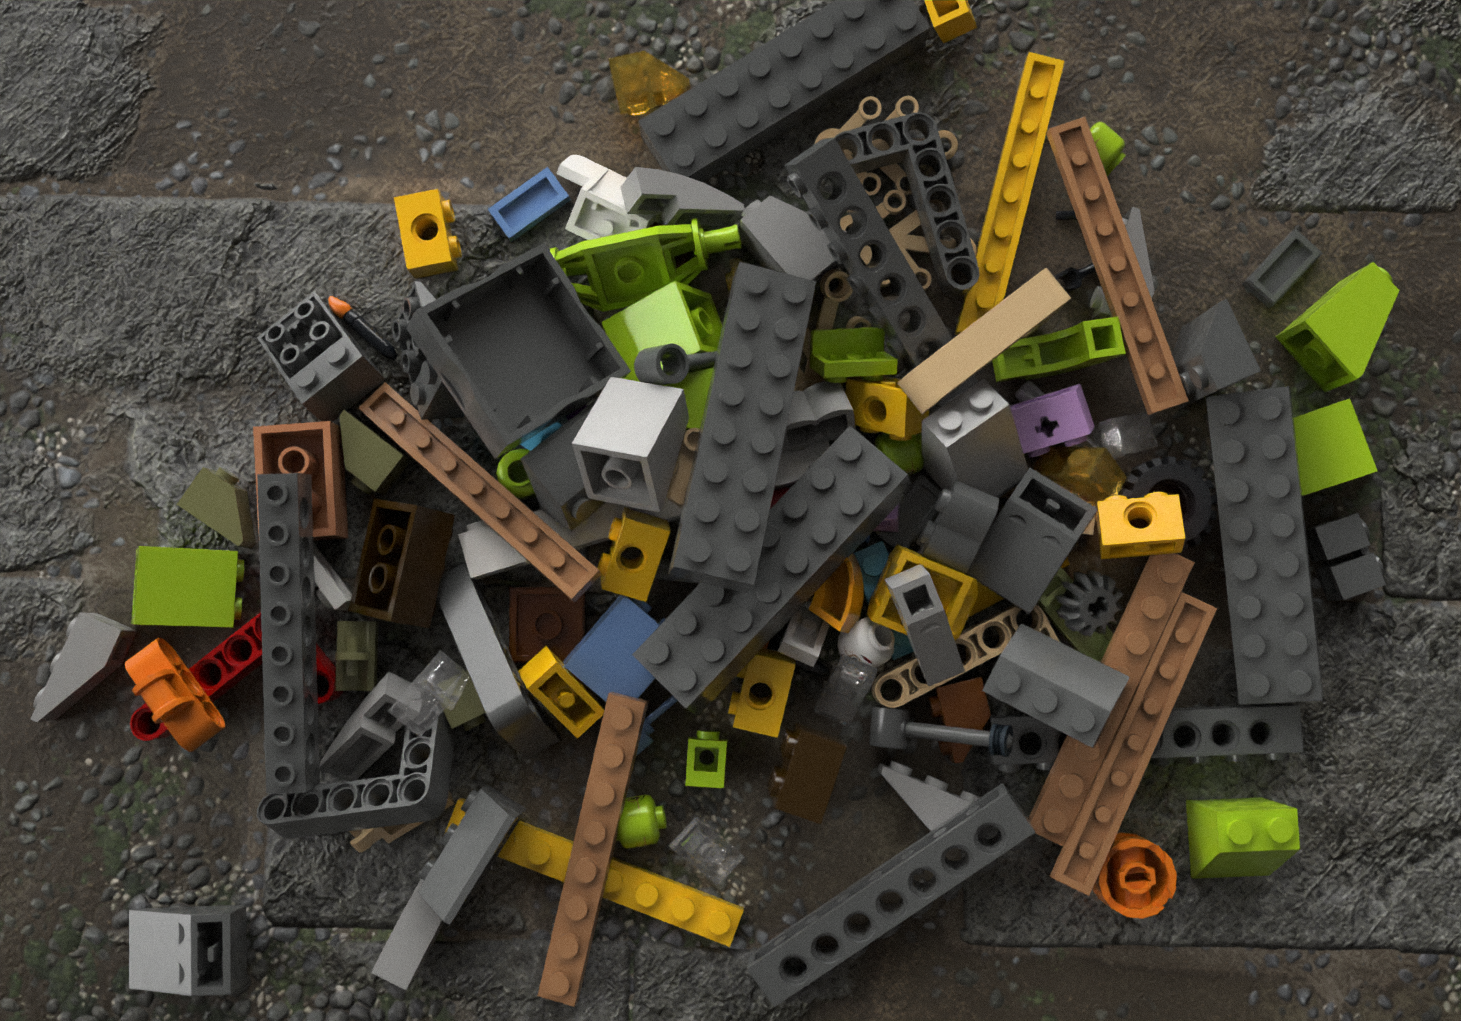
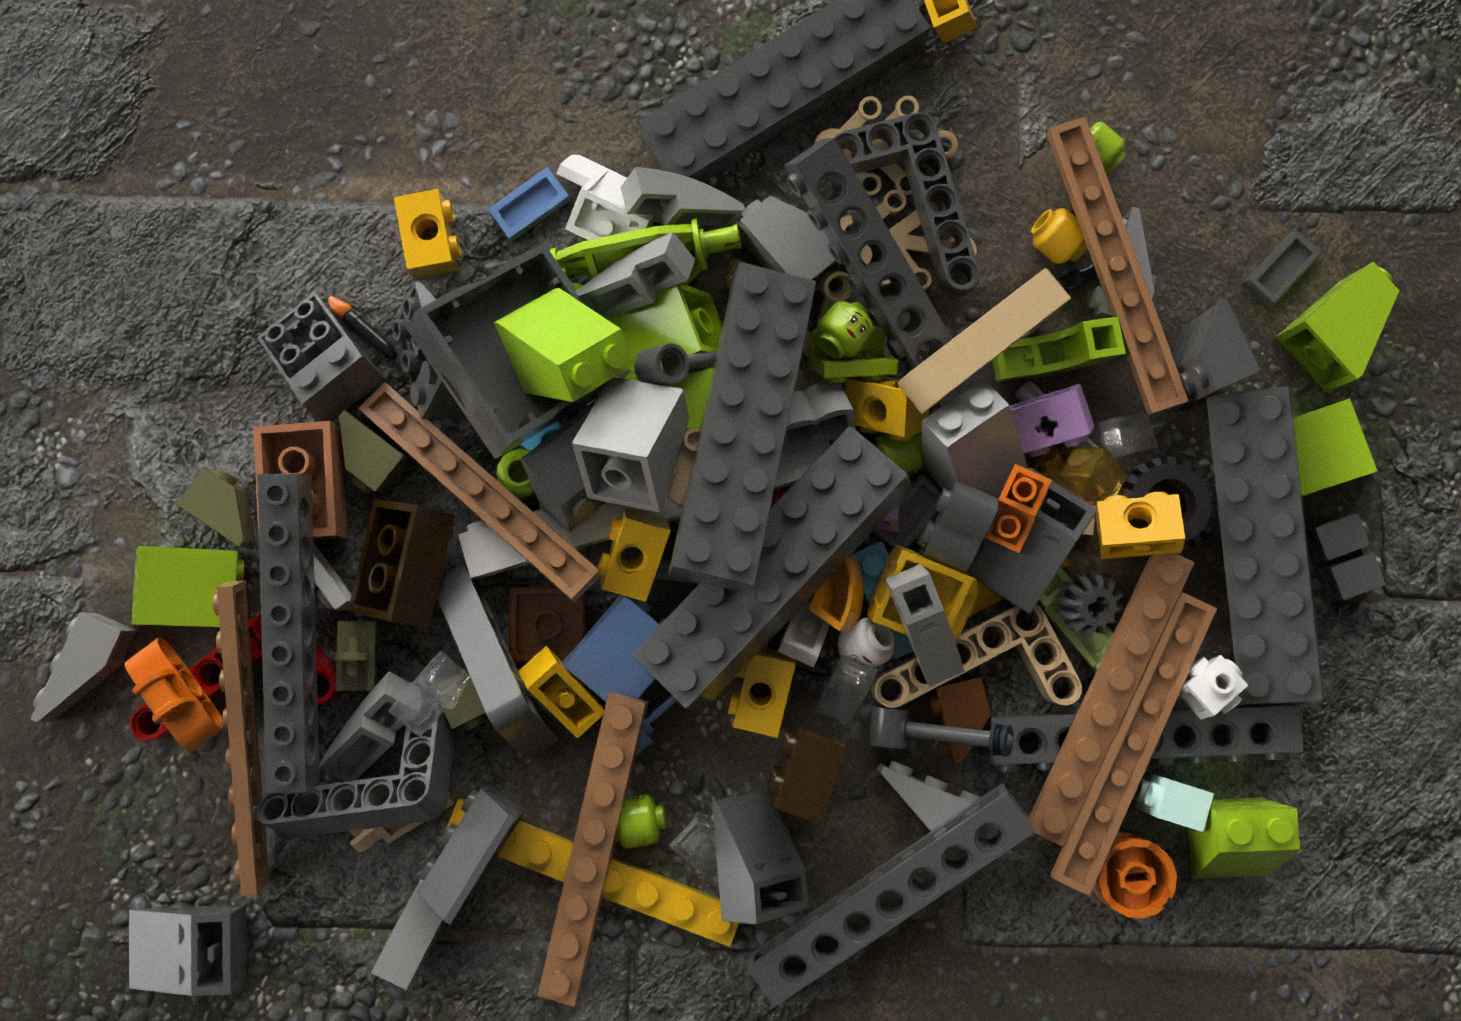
clear yellow slope [608,51,690,115] -> none
lime brick [685,730,727,788] -> none
yellow plate [955,52,1065,335] -> none
dark grey slope [982,623,1130,748] -> none
none -> medium nougat plate [213,580,269,896]
none -> lime slope [494,288,635,402]
none -> light grey slope [576,232,695,319]
none -> dark grey slope [712,790,809,924]
none -> lime head [816,301,874,359]
none -> orange slope [984,464,1052,553]
none -> yellow head [1031,208,1087,264]
none -> light aqua brick [1133,772,1214,832]
none -> white brick [1179,655,1248,720]

